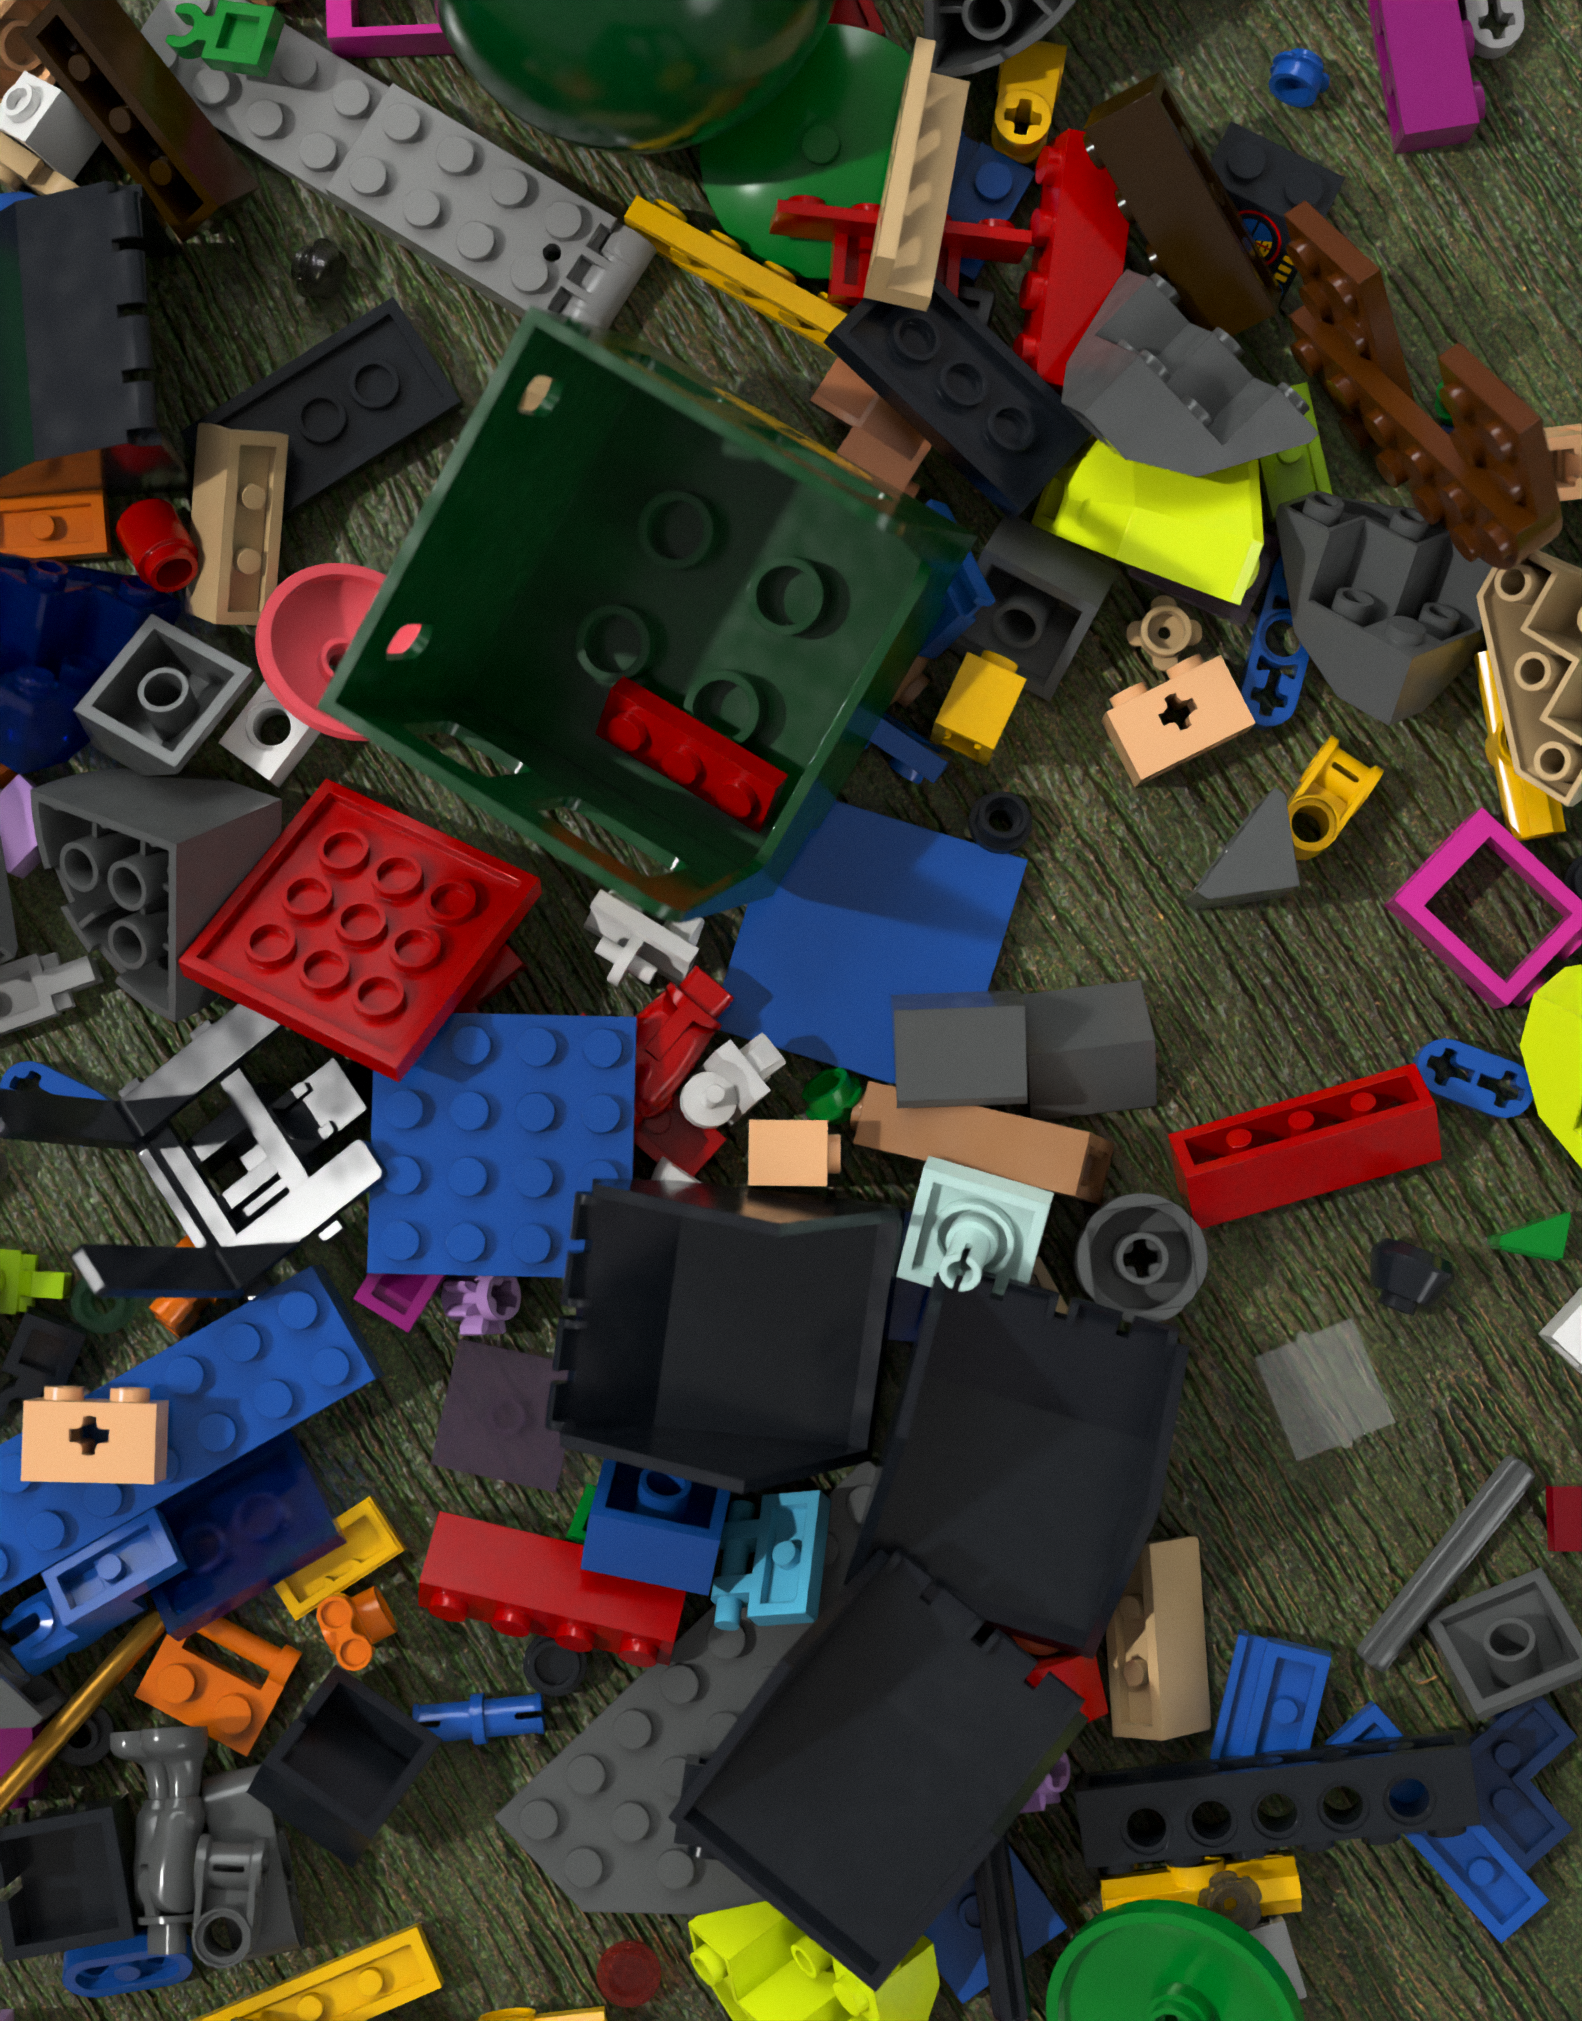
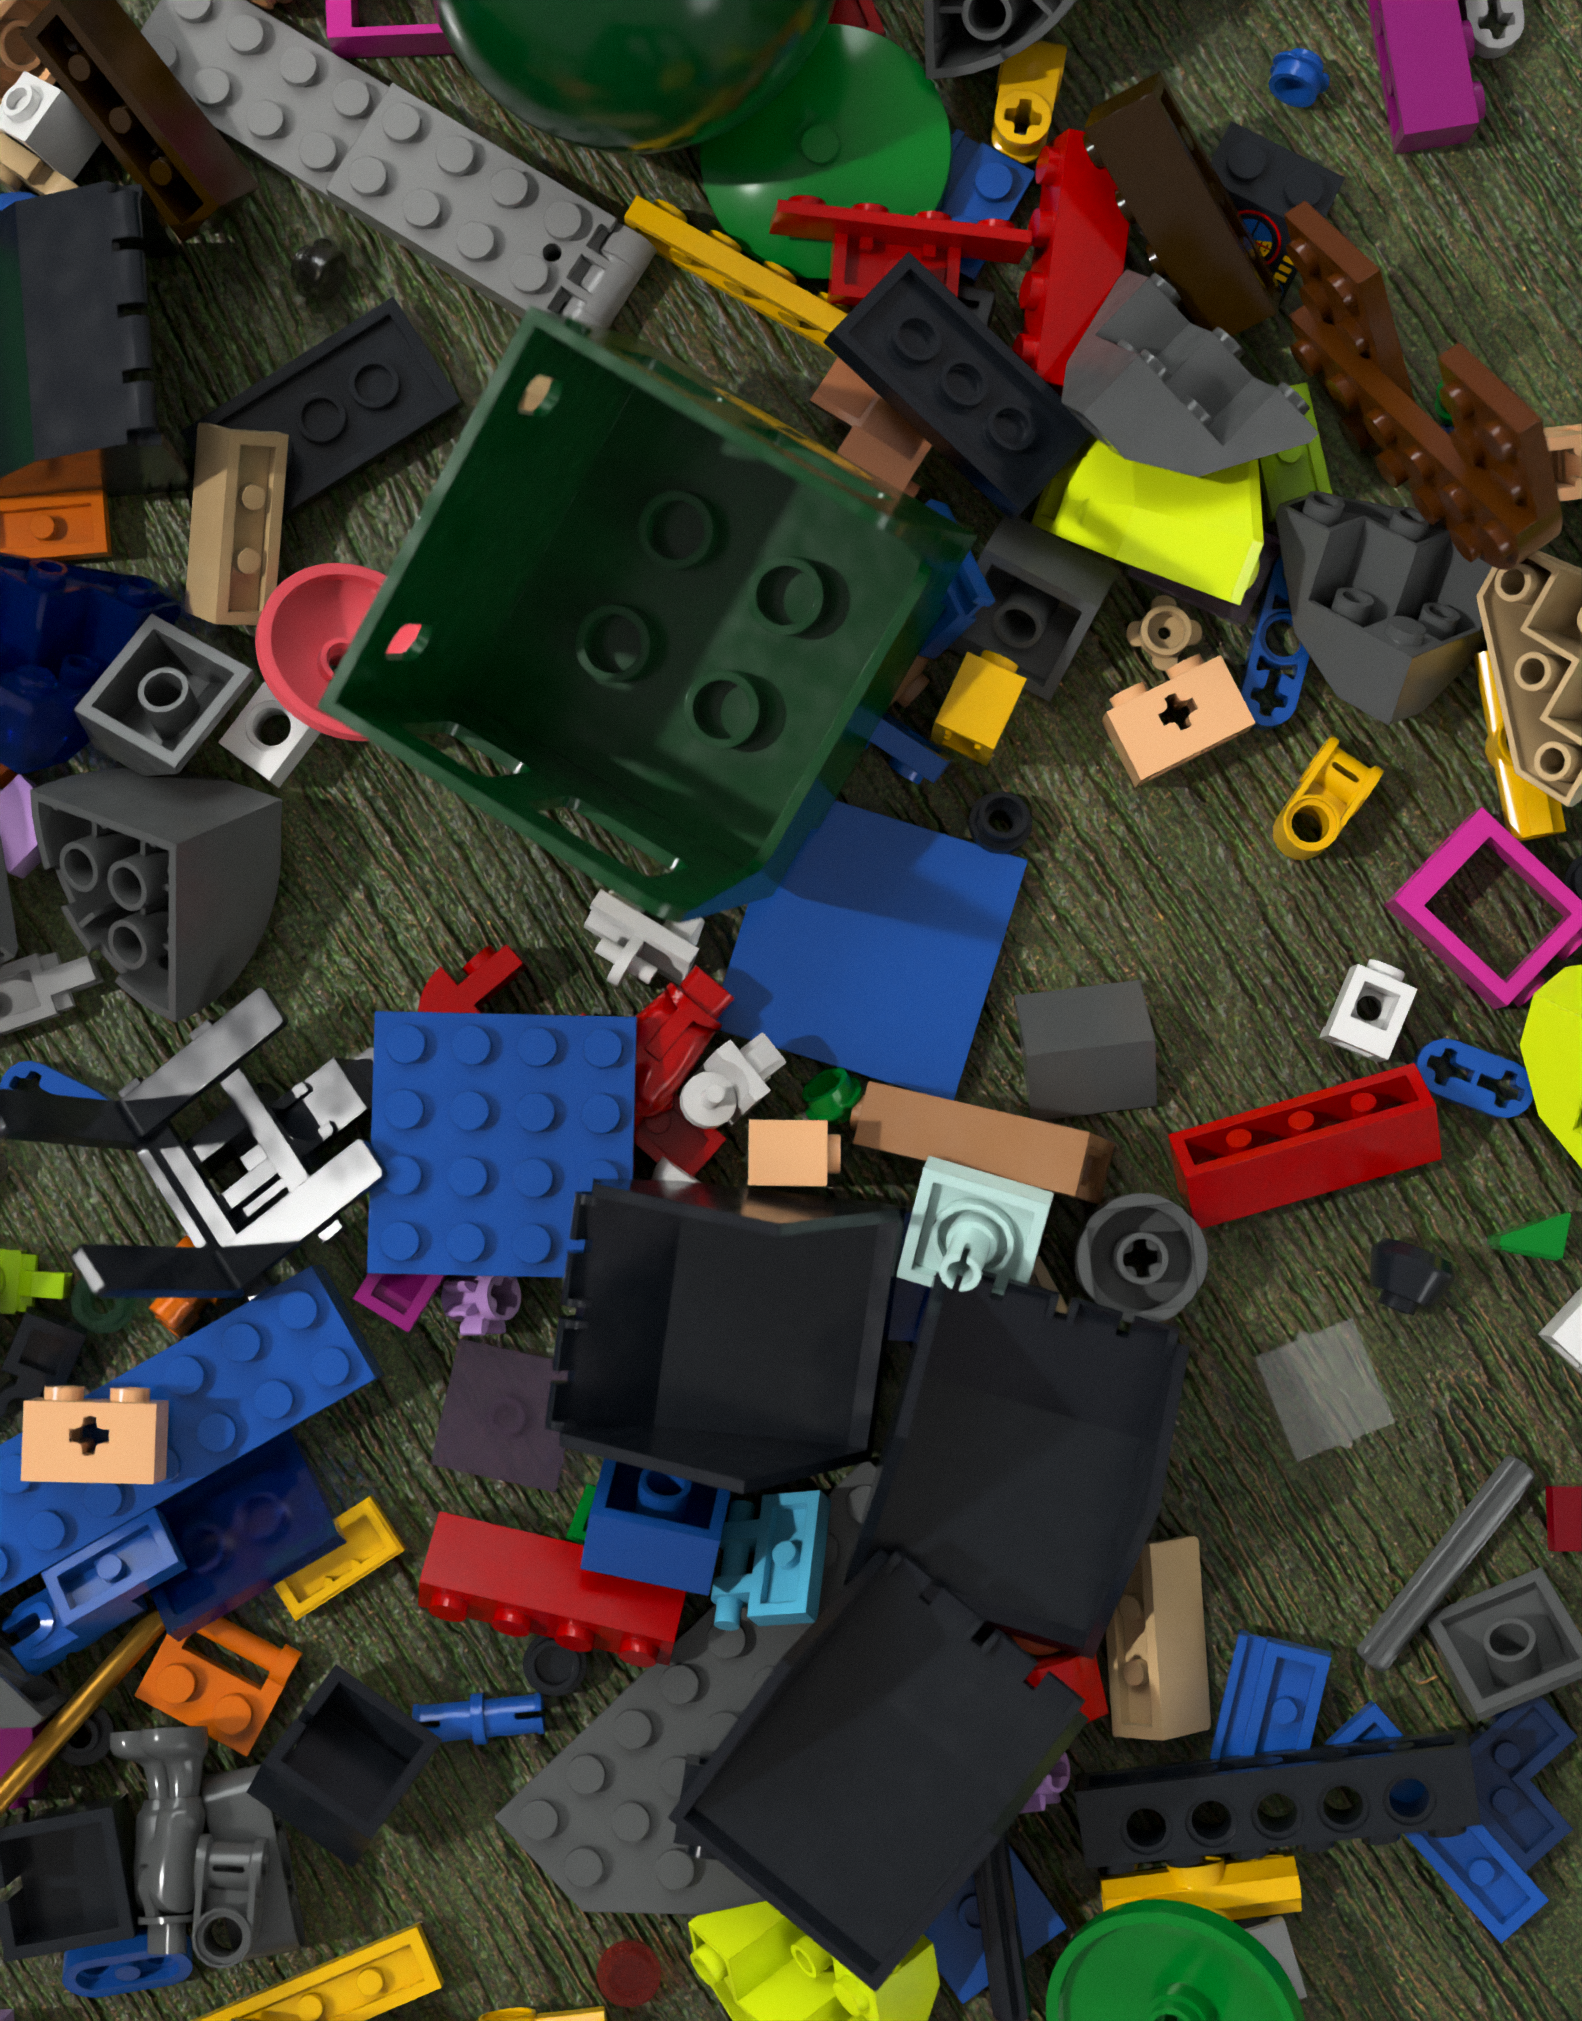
red brick [116,498,198,592] -> none
green plate [165,0,285,77] -> none
red plate [178,778,542,1083] -> none
orange plate [316,1585,398,1671] -> none
red plate [595,675,788,833] -> none
tan fence [863,37,970,312] -> none
dark grey slope [891,990,1027,1108] -> none
dark grey slope [1183,787,1300,911] -> none
clear smoke plate [1197,1870,1262,1932] -> none
none -> white brick [1319,959,1417,1063]

